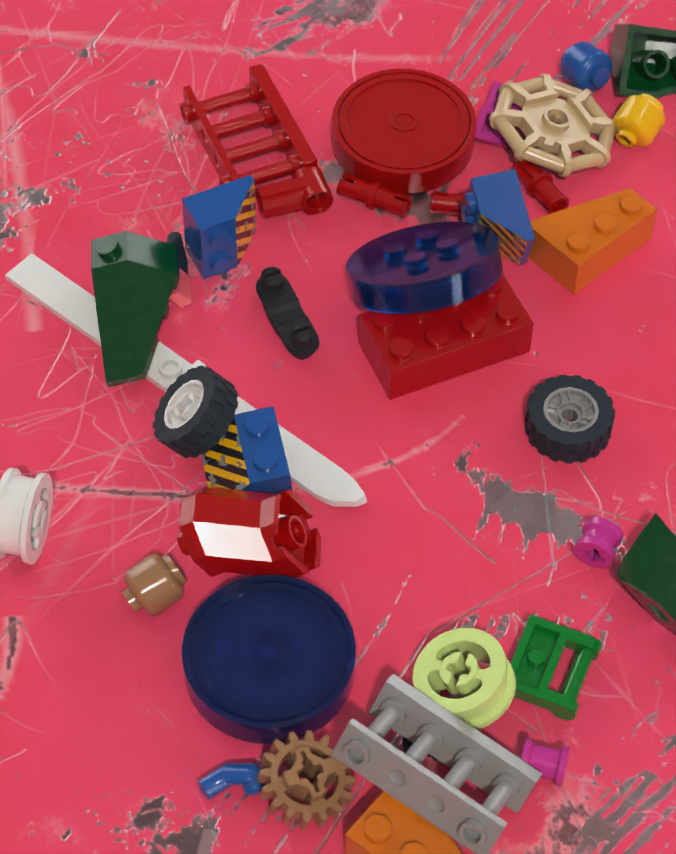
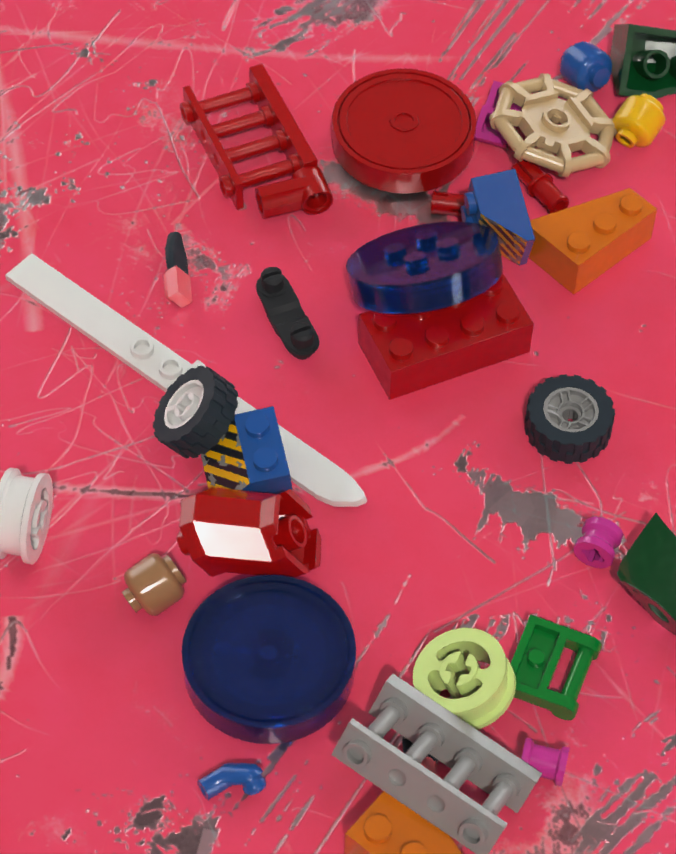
dark green wedge [91,231,180,387] -> none
blue slope [182,175,256,280] -> none
medium nougat gear [257,730,356,830] -> none
red pin [337,172,413,218] -> none

